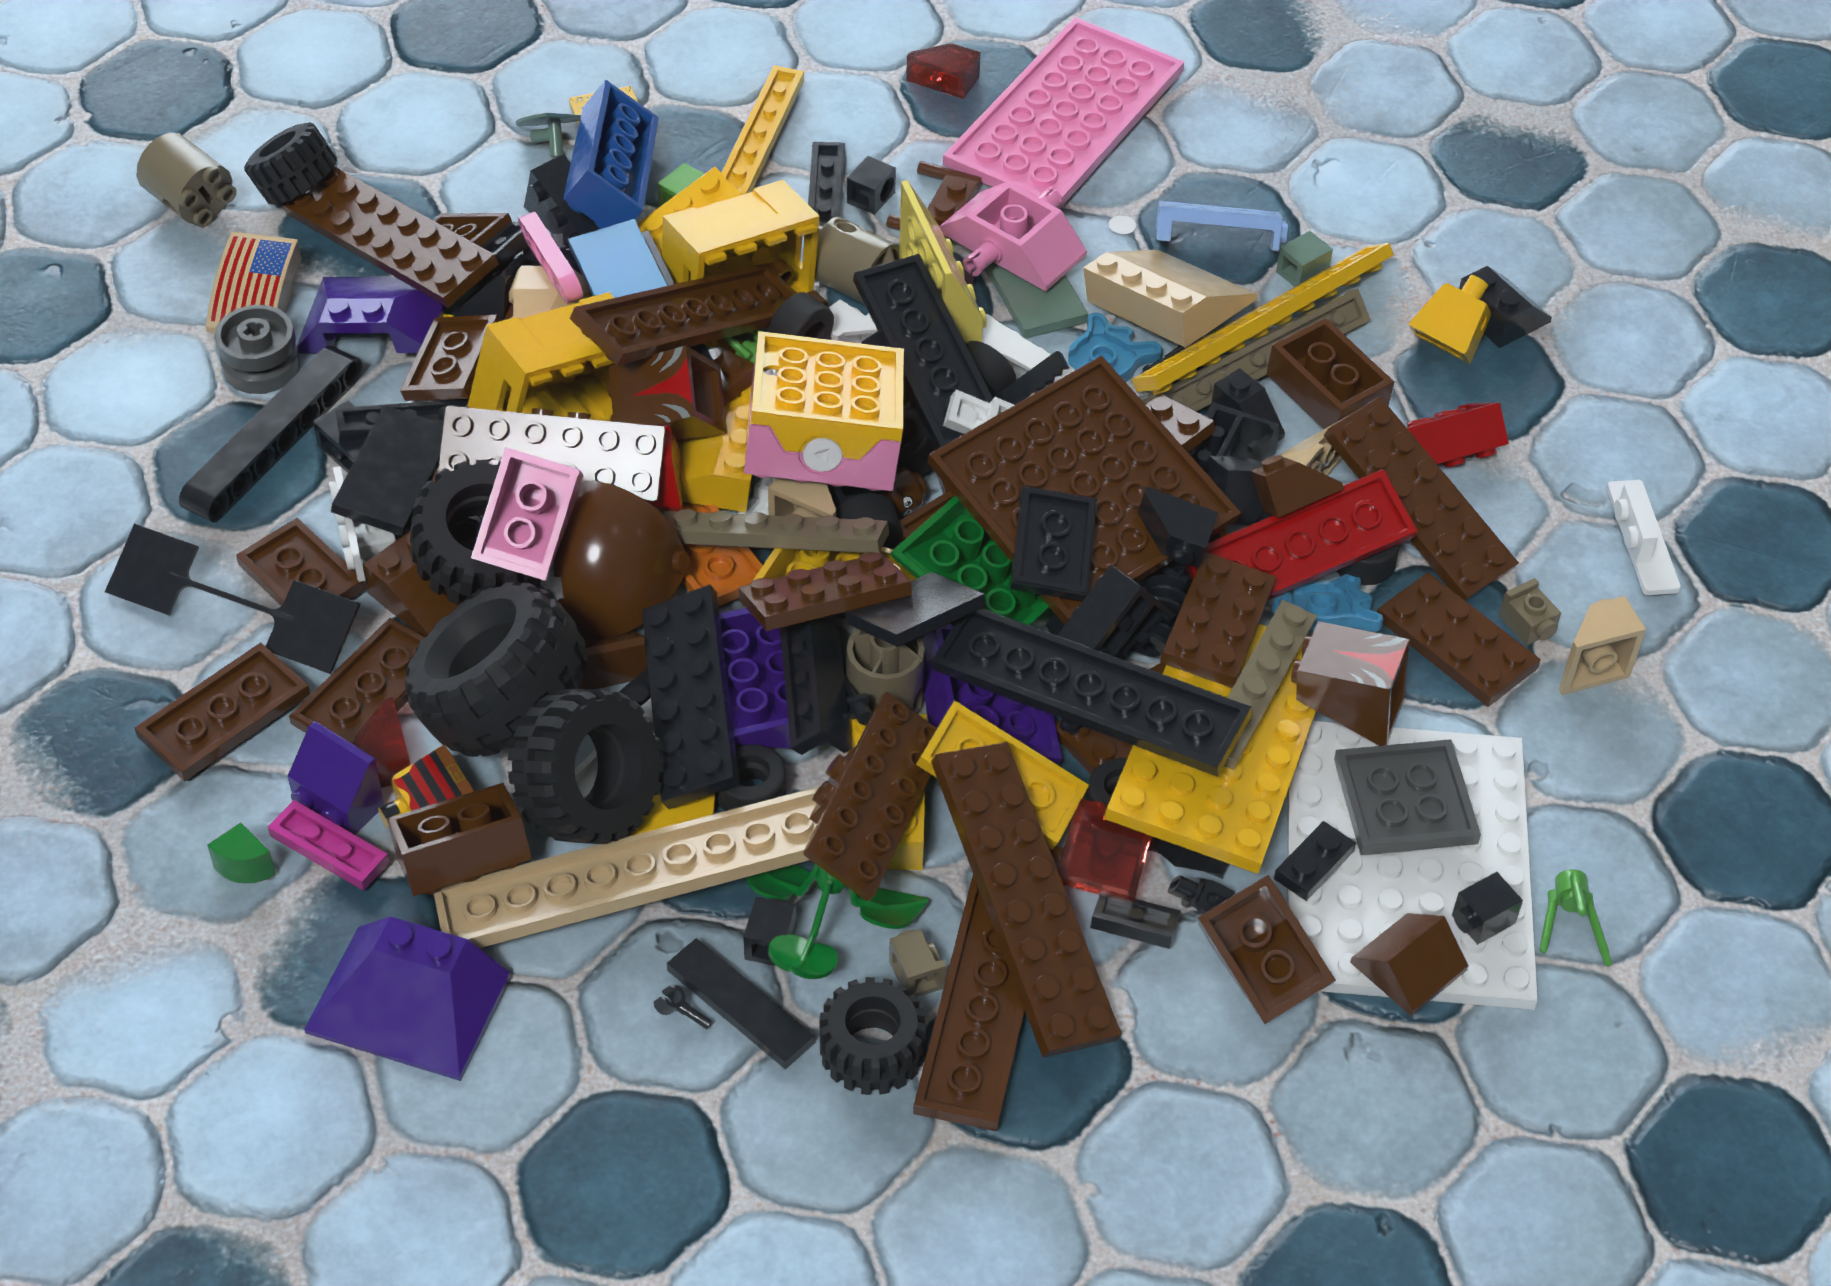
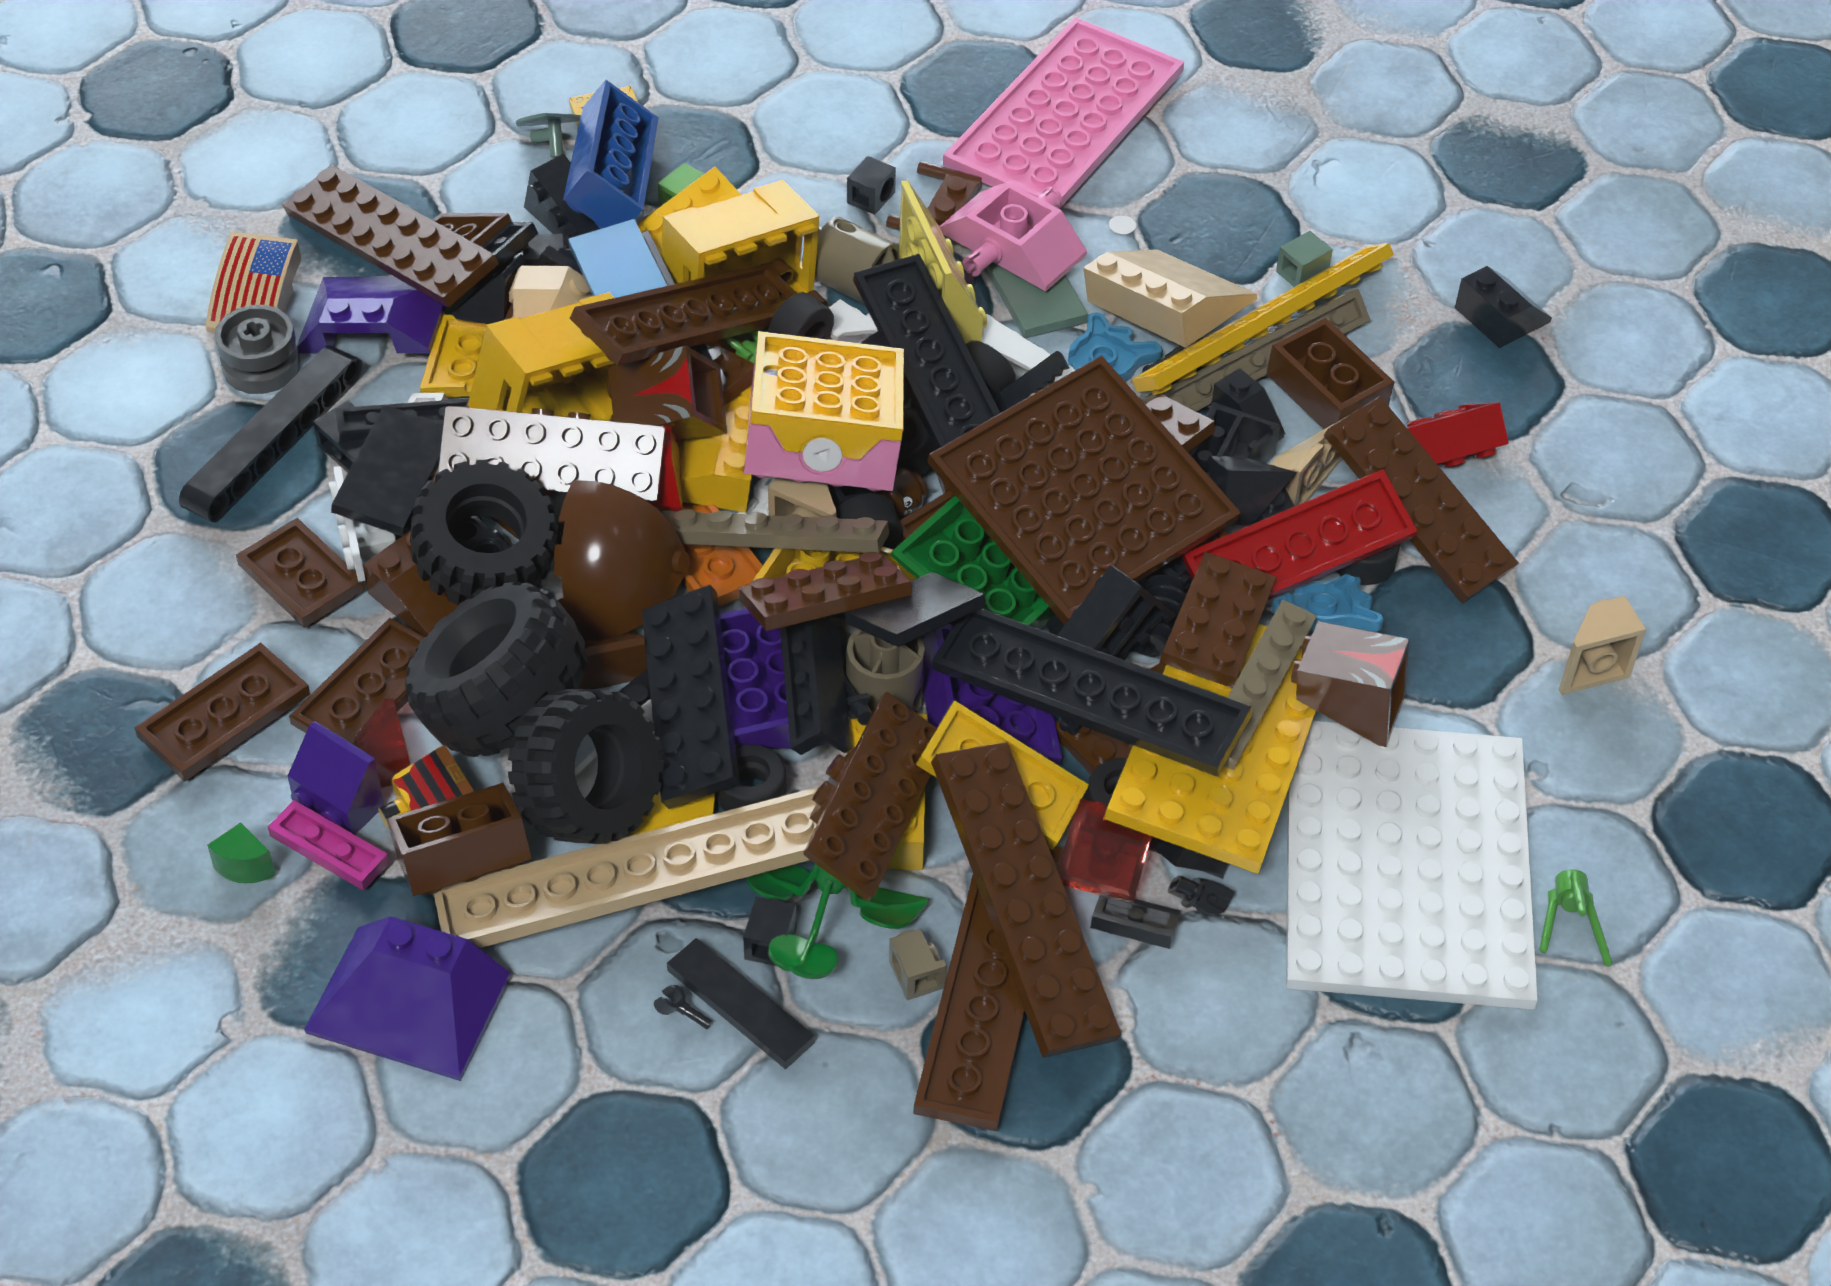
black hinge [105,523,361,674] -> none
dark tan cylinder [136,132,237,227] -> none
black tyre [244,122,337,205] -> none
reddish brown plate [400,314,500,401] -> none
bright pink slope [471,447,584,581] -> none
bright pink beam [518,212,584,304] -> none
yellow plate [721,65,804,195] -> none
black tile [808,142,845,227] -> none
black tyre [819,977,926,1095] -> none
clear red slope [906,43,981,99] -> none
white slope [943,389,1014,434] -> none
black tile [1010,486,1097,602] -> none
black slope [1137,487,1218,568] -> none
light blue panel [1155,201,1288,251] -> none
reddish brown slope [1198,875,1336,1025] -> none
reddish brown slope [1251,455,1344,518] -> none
black plate [1274,821,1356,901] -> none
dark grey plate [1334,739,1481,855] -> none
reddish brown slope [1350,913,1469,1016] -> none
reddish brown plate [1377,572,1541,707] -> none
yellow torso [1408,275,1491,365] -> none
black brick [1452,871,1523,945] -> none
dark tan brick [1499,578,1561,646] -> none
white bracket [1606,480,1681,595] -> none

